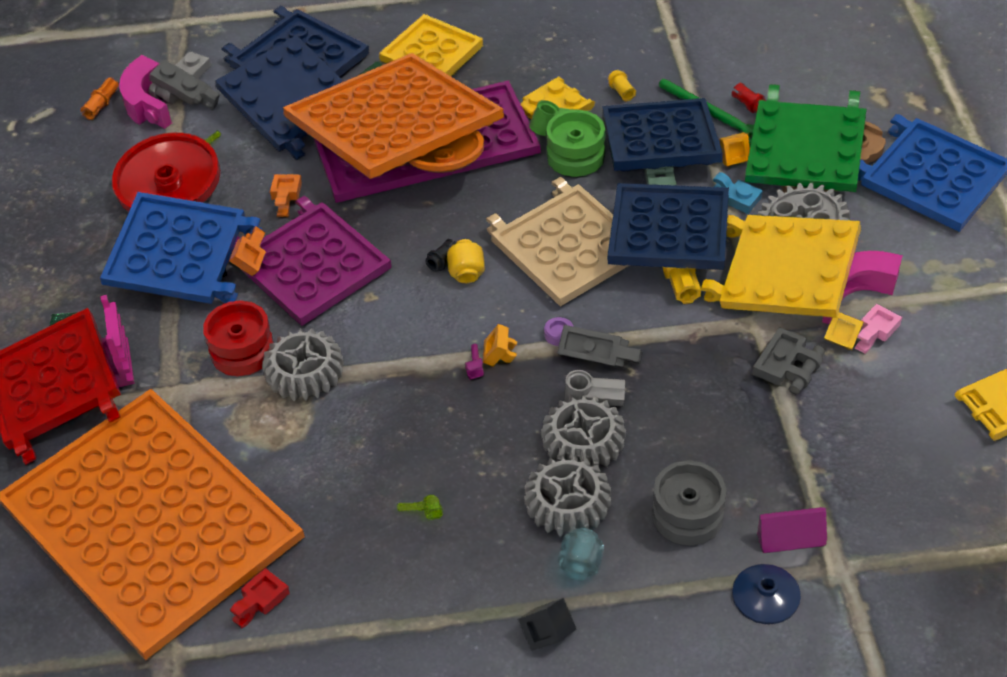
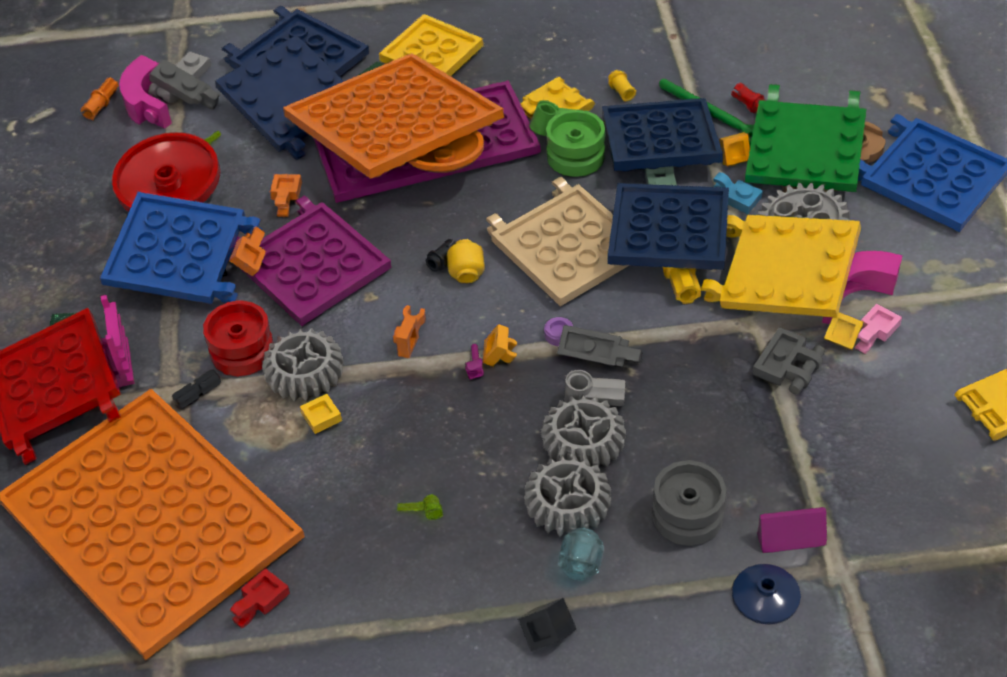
none -> black piece [172,369,221,409]
none -> yellow plate [300,394,342,434]
none -> orange plate [393,305,426,358]

